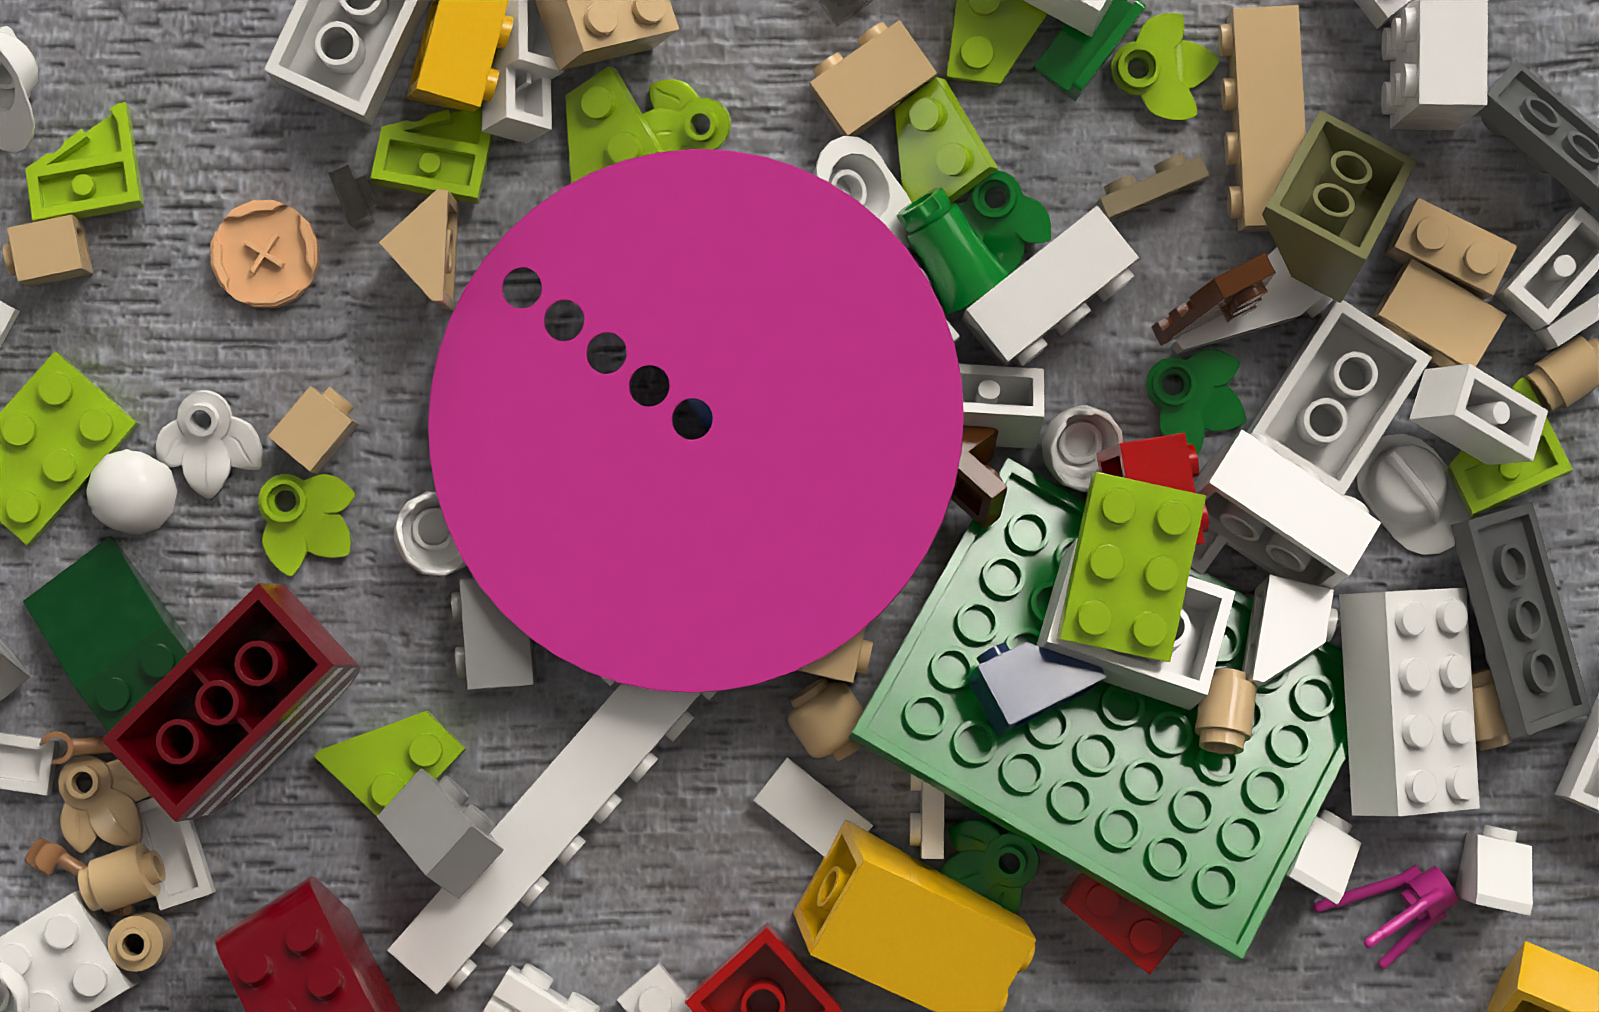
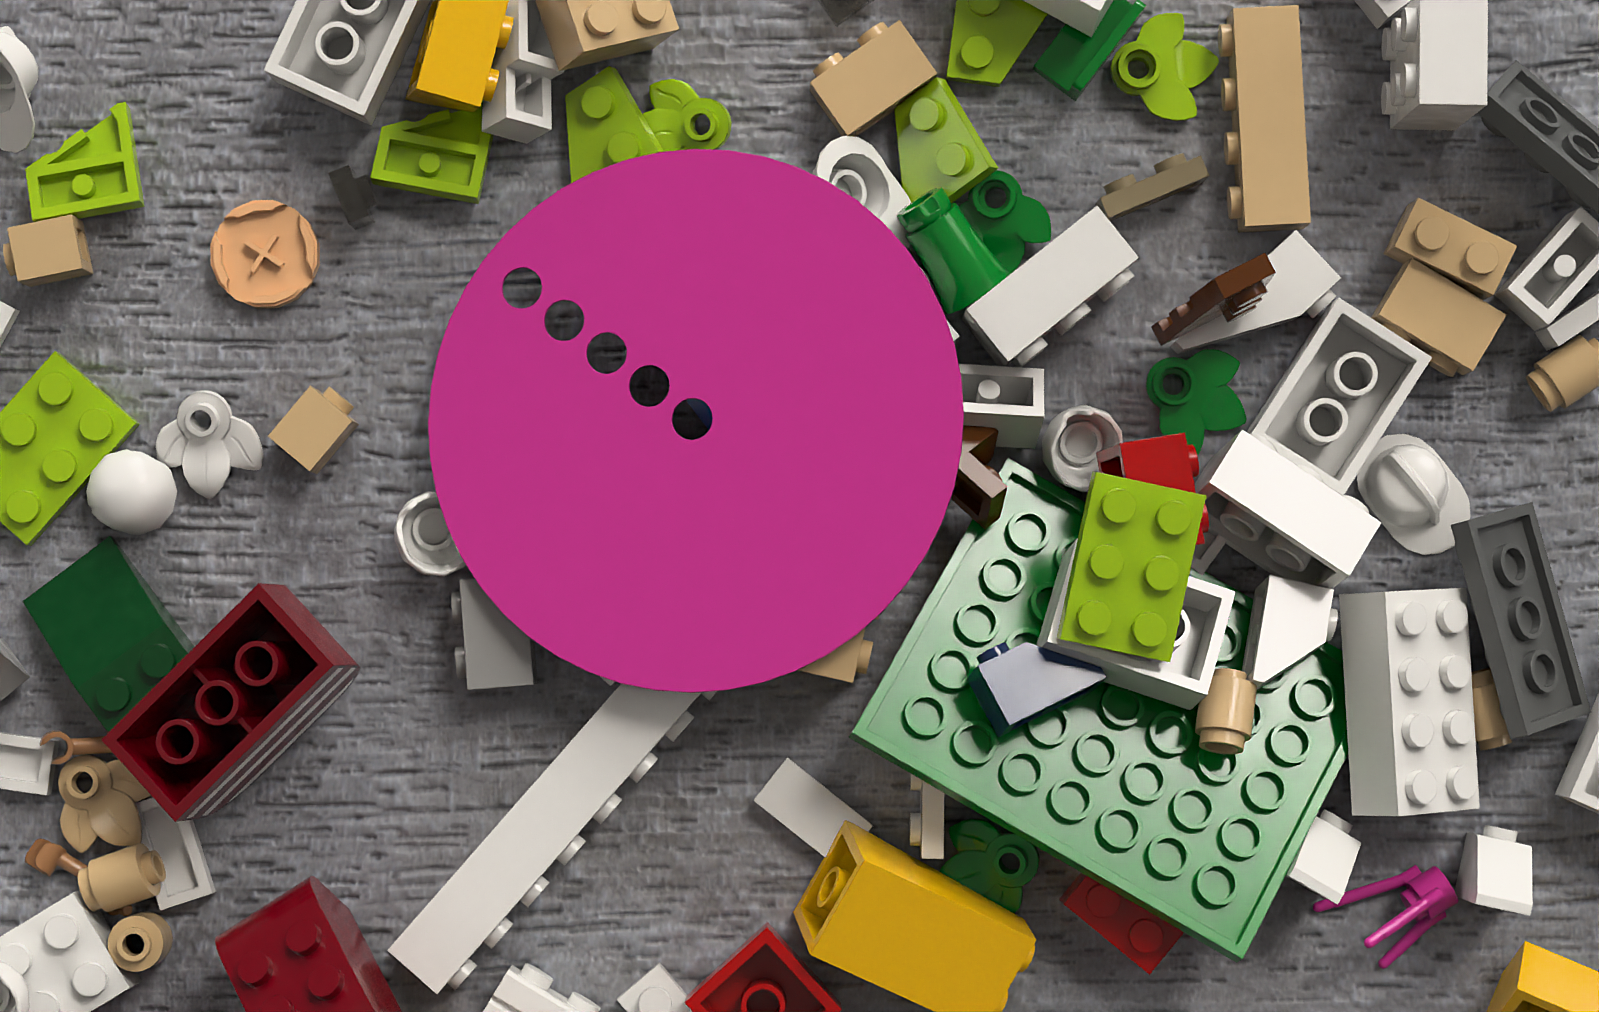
lime plate [258,474,356,576] -> none
lime wing [314,711,467,816] -> none
light grey brick [377,768,504,899] -> none
tan slope [379,189,459,312] -> none
tan head [787,677,864,761] -> none
olive slope [1262,110,1417,303] -> none
white brick [1409,364,1548,465] -> none
lime wing [1447,376,1573,518] -> none

